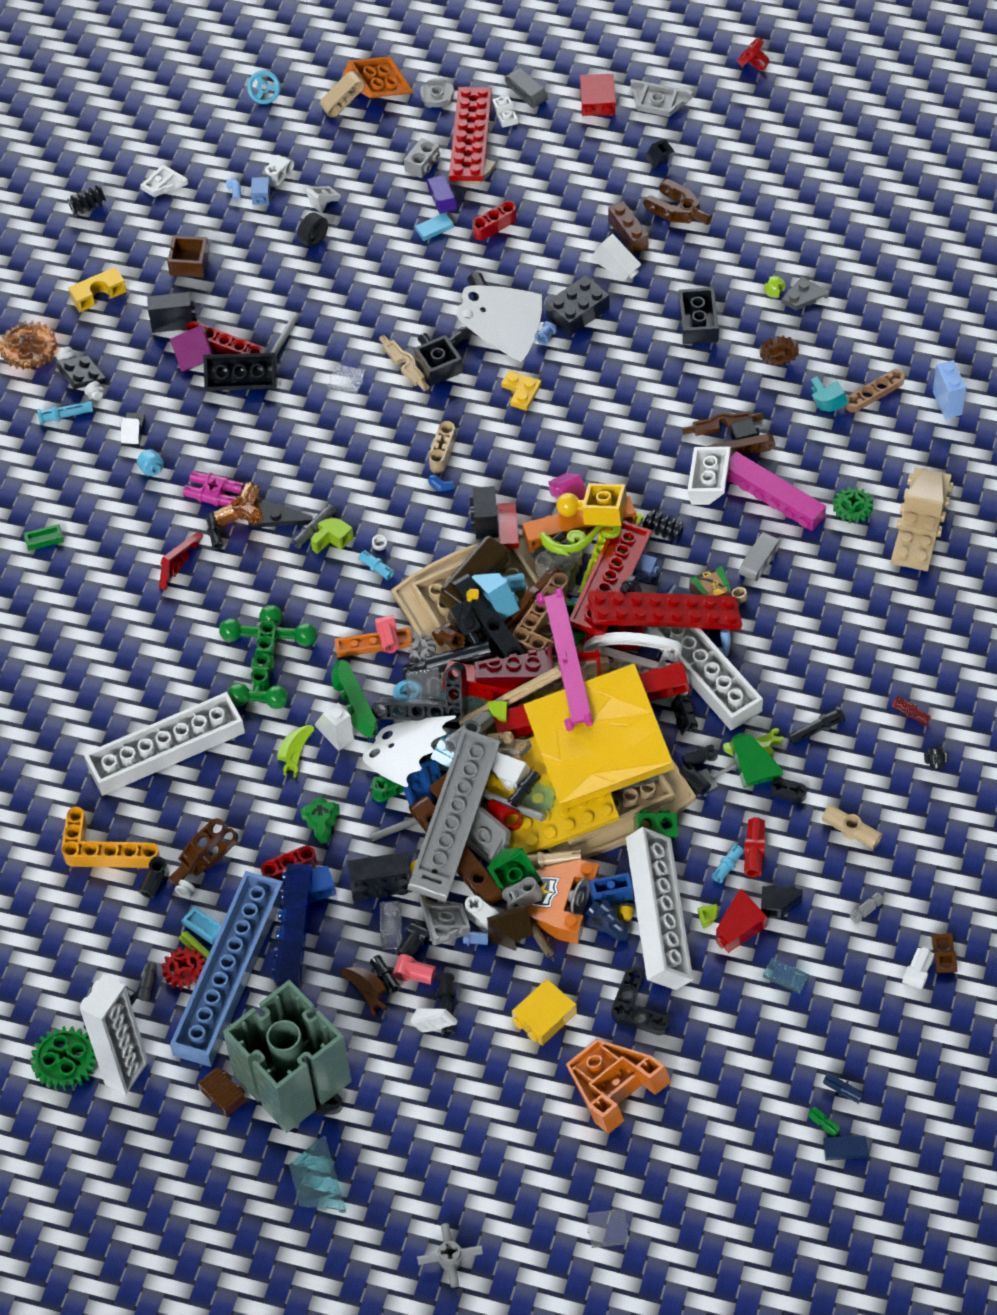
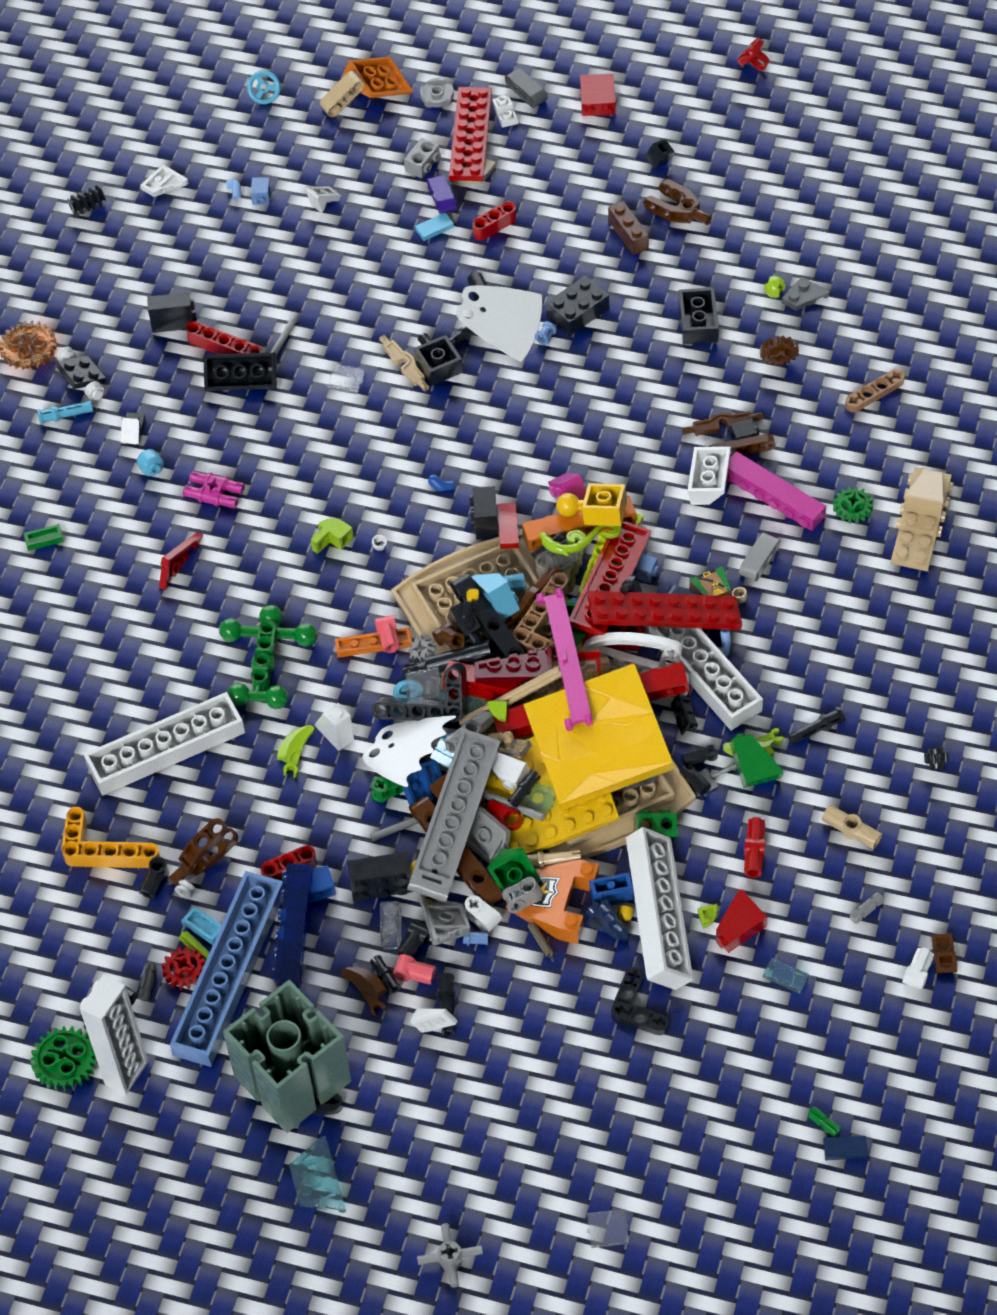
yellow arch [68,267,127,313] -> none
reddish brown piece [167,235,210,278] -> none
magenta tile [170,325,213,372] -> none
reddish brown brick [198,1067,246,1117] -> none
black pin [205,513,224,549] -> none
clear orange piece [214,482,264,526] -> none
black wing [248,495,313,528] -> none
white piece [265,155,294,187] -> none
dark grey pin [292,504,336,548] -> none
black tyre [297,212,328,248] -> none
green rock [300,798,340,844] -> none
green brick [331,660,378,738] -> none
medium azure pin [358,550,395,580] -> none
tan beam [429,421,456,474] -> none
dark brown piece [439,536,509,609] -> none
dark brown slope [487,905,534,951] -> none
yellow plate [501,370,542,411] -> none
yellow brick [512,979,577,1046] -> none
orange wedge [566,1039,671,1134] -> none
light grey dish [568,878,590,915] -> none
white slope [591,234,641,281] -> none
light grey wing [630,79,693,117] -> none
black piece [642,509,684,543] -> none
medium azure pin [711,844,744,883] -> none
black slope [761,885,803,919] -> none
black beam [770,778,807,803] -> none
teal brick [811,376,849,412] -> none
dark blue axle [823,1073,865,1104] -> none
clear red pin [892,696,931,727] -> none
light blue brick [933,360,966,419] -> none

